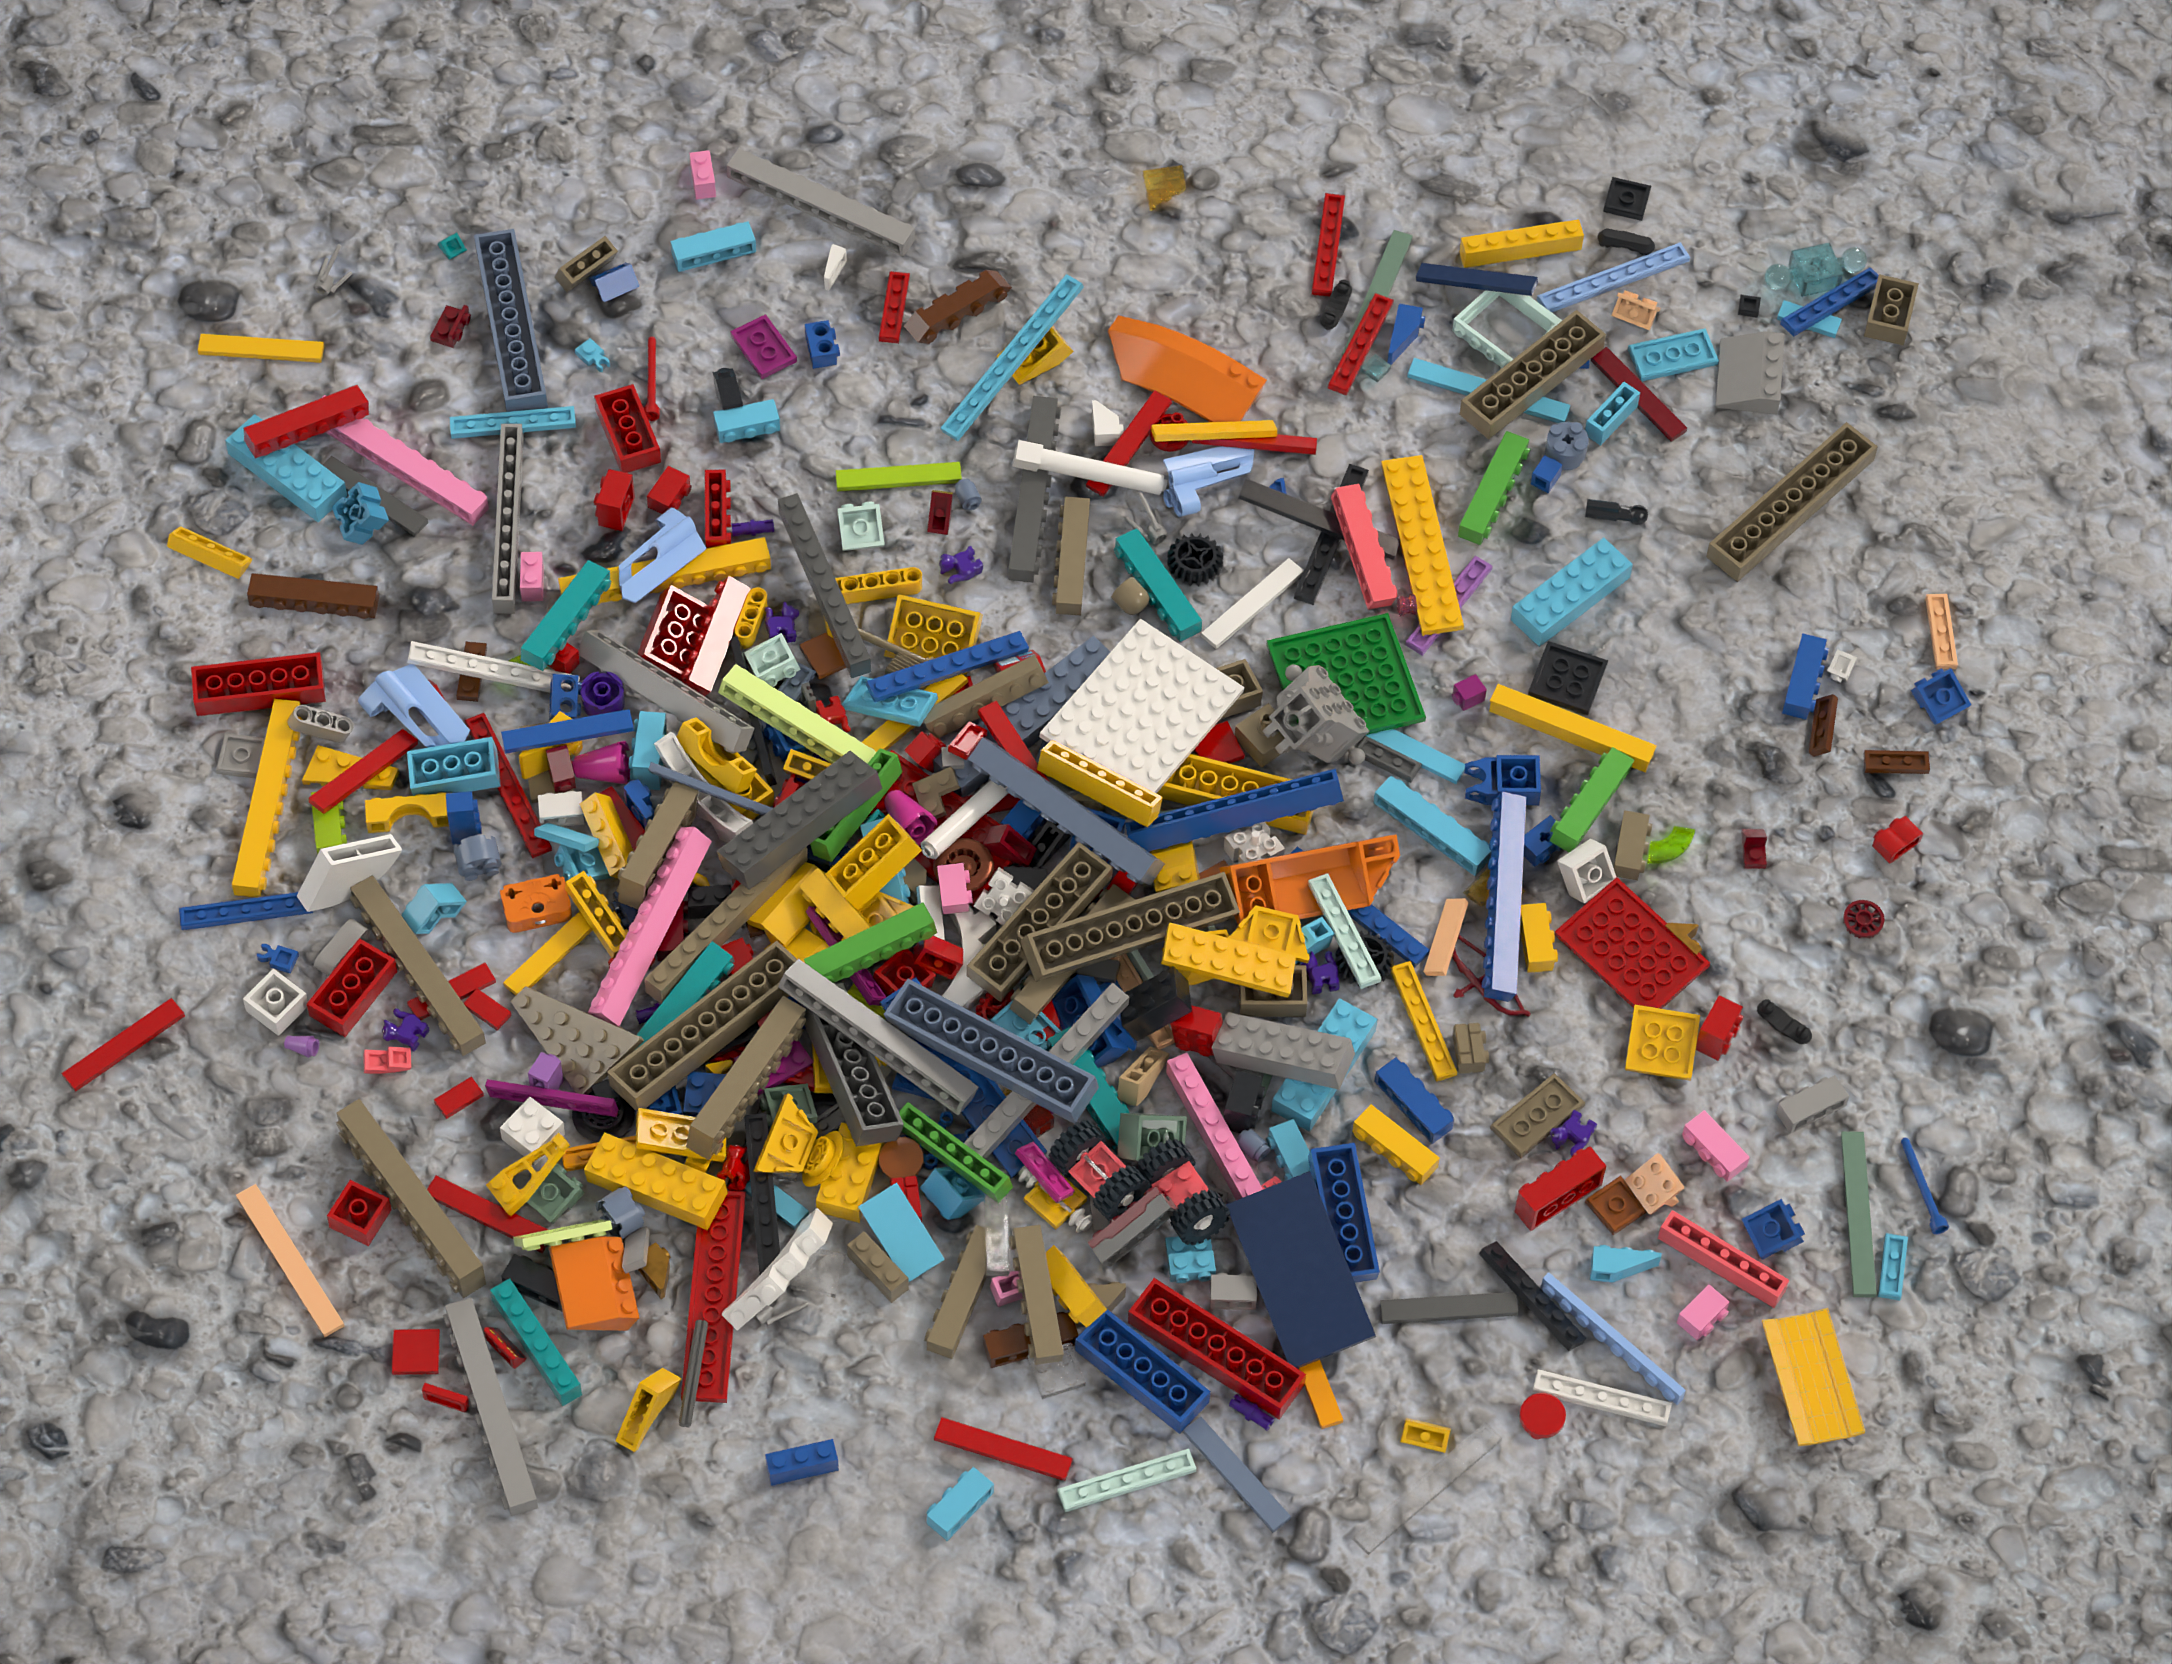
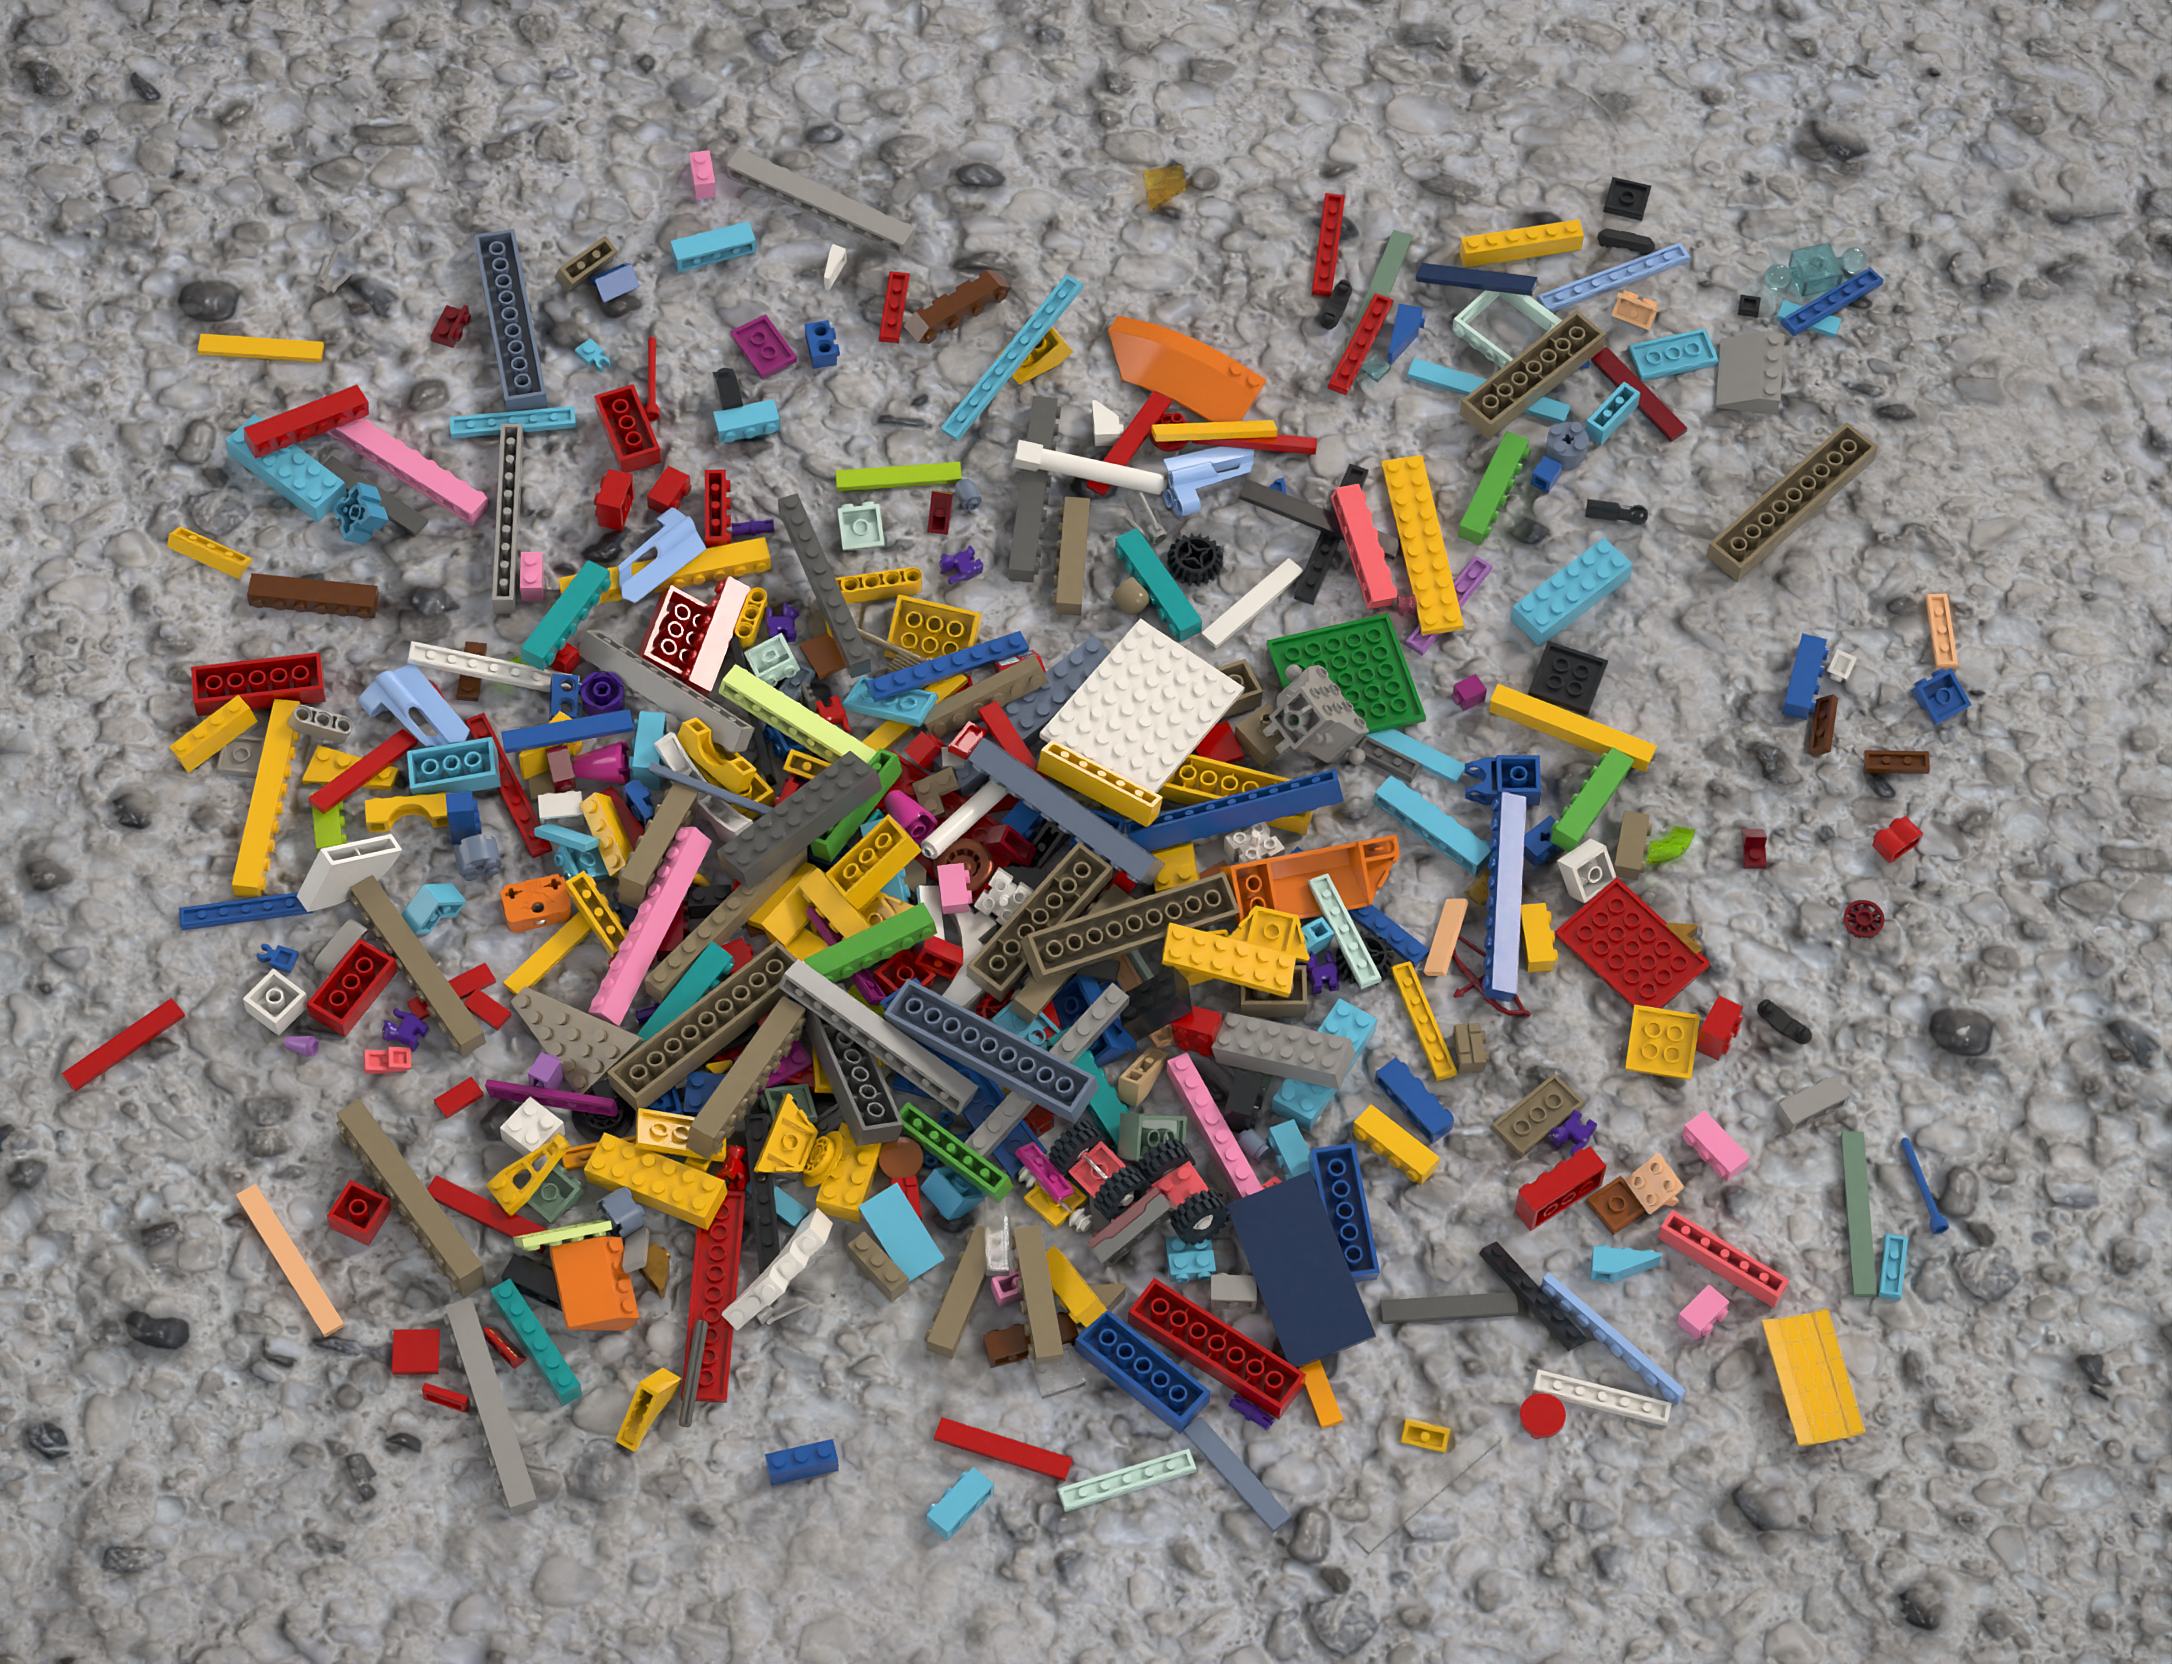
teal slope [437,232,467,260] -> none
blue plate [1741,1199,1805,1260] -> none
dark tan brick [1864,274,1919,346] -> none
none -> yellow brick [169,695,258,773]

